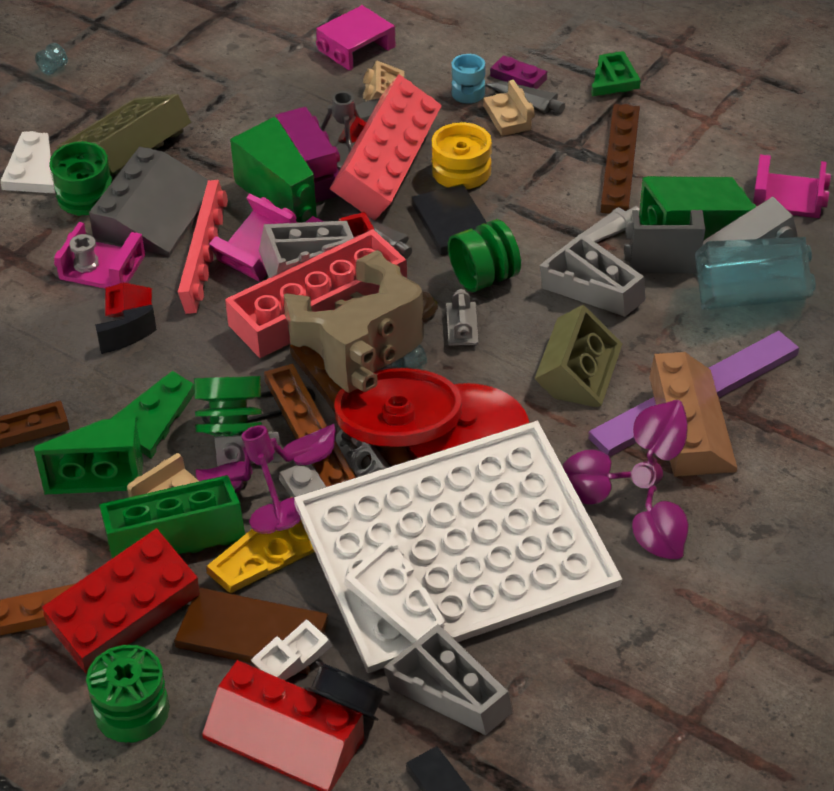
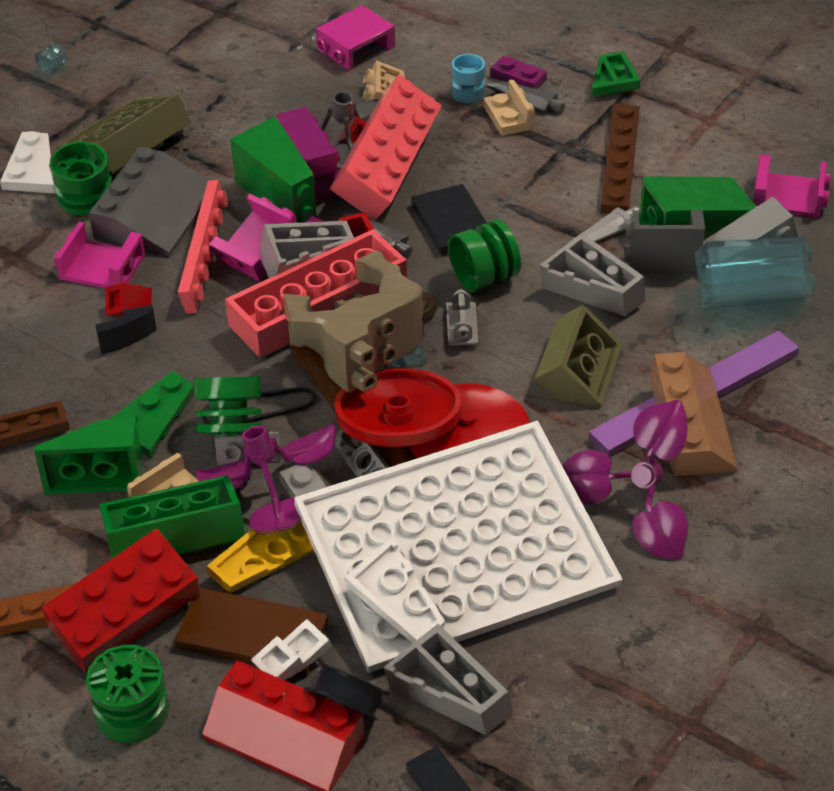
light grey bush [69,234,99,273] -> none
dark orange plate [264,363,356,487] -> none
yellow wheel [431,122,492,189] -> none

